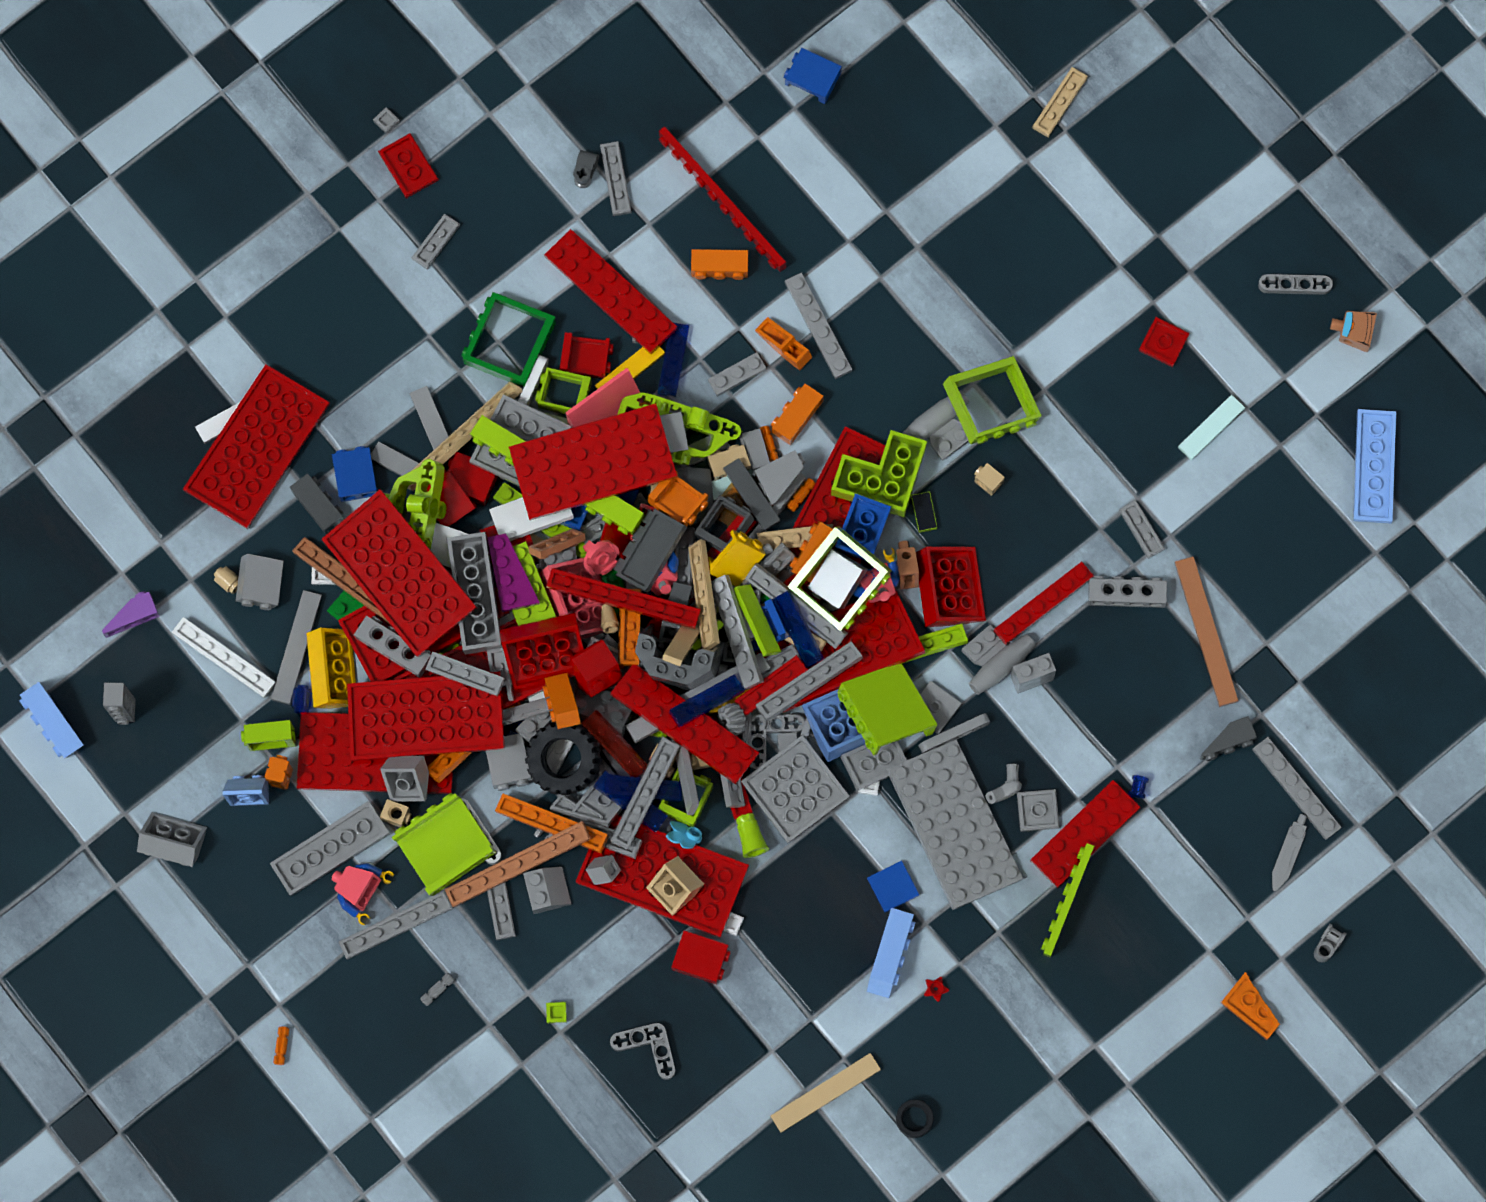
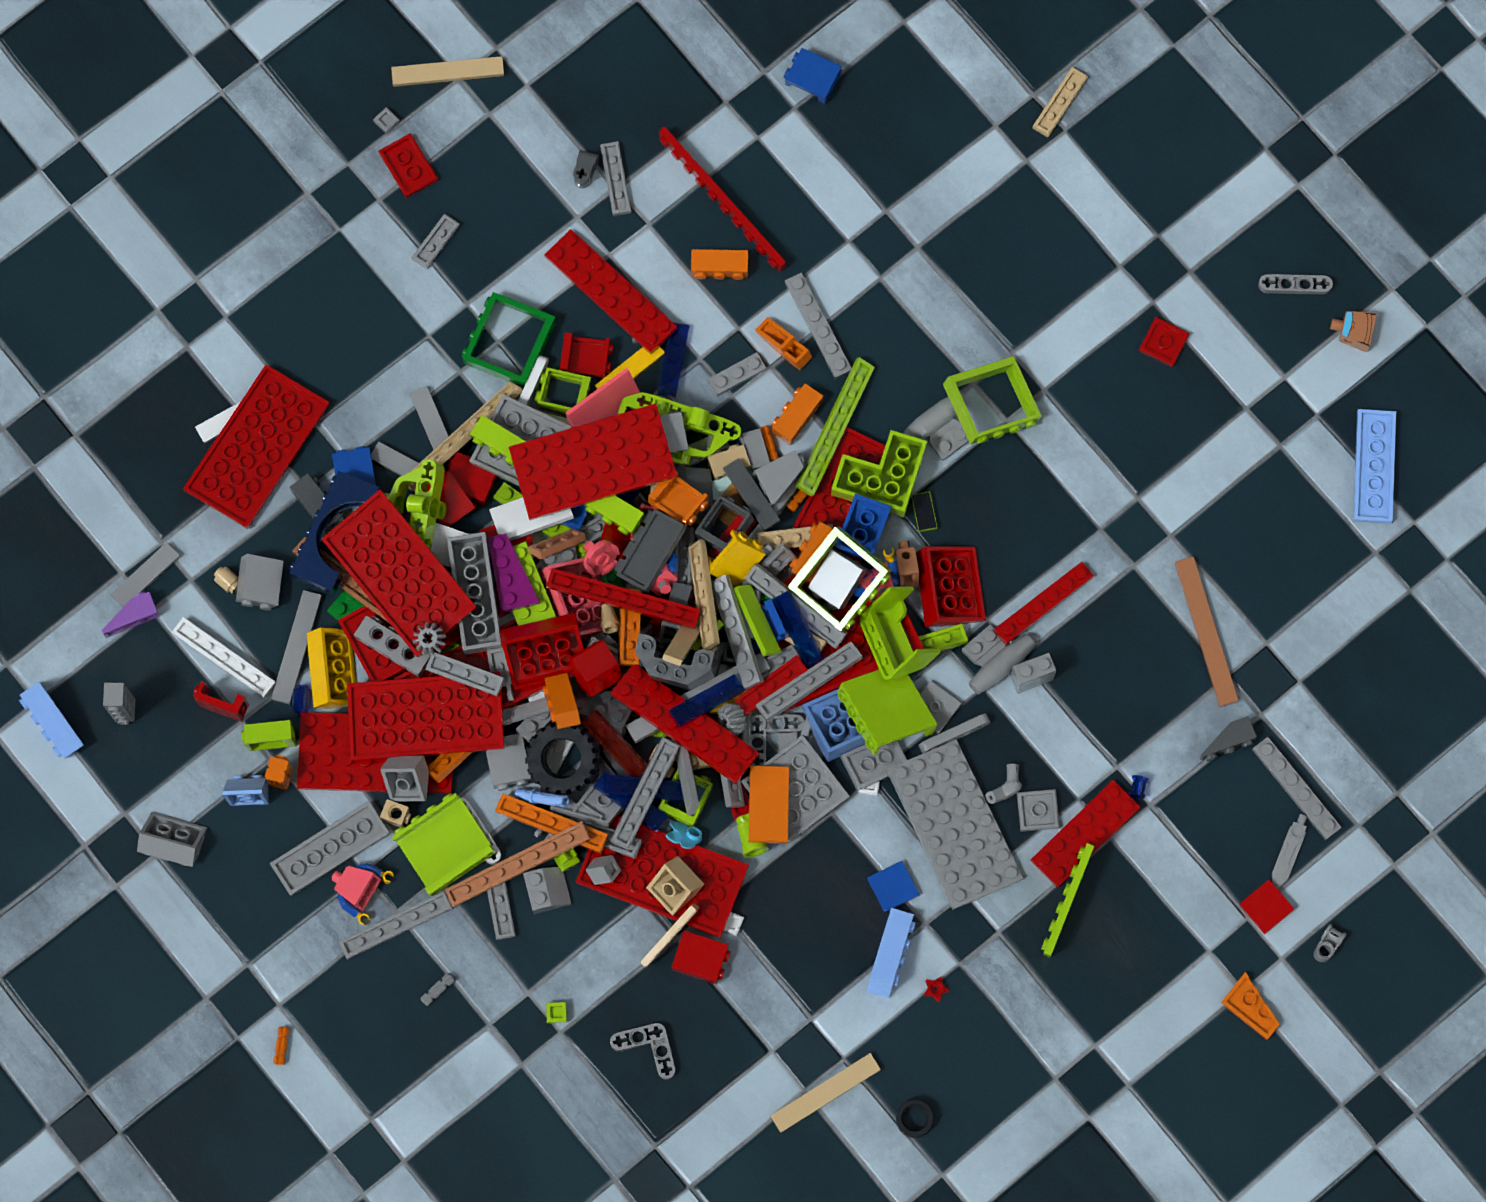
tan brick [974,463,1005,496] -> none
light grey brick [1088,576,1167,608] -> none
light grey tile [1119,500,1165,559] -> none
light aqua tile [1178,395,1245,461] -> none
none -> light grey tile [110,542,180,607]
none -> red panel [193,681,249,722]
none -> dark blue arch [290,471,380,595]
none -> tan tile [391,56,504,87]
none -> light grey gear [413,622,446,656]
none -> light blue pin [515,788,569,808]
none -> lime tile [554,848,580,872]
none -> tan tile [640,903,700,967]
none -> orange tile [748,766,789,844]
none -> lime plate [795,357,875,496]
none -> lime windscreen [860,587,941,680]
none -> red tile [1239,880,1294,935]

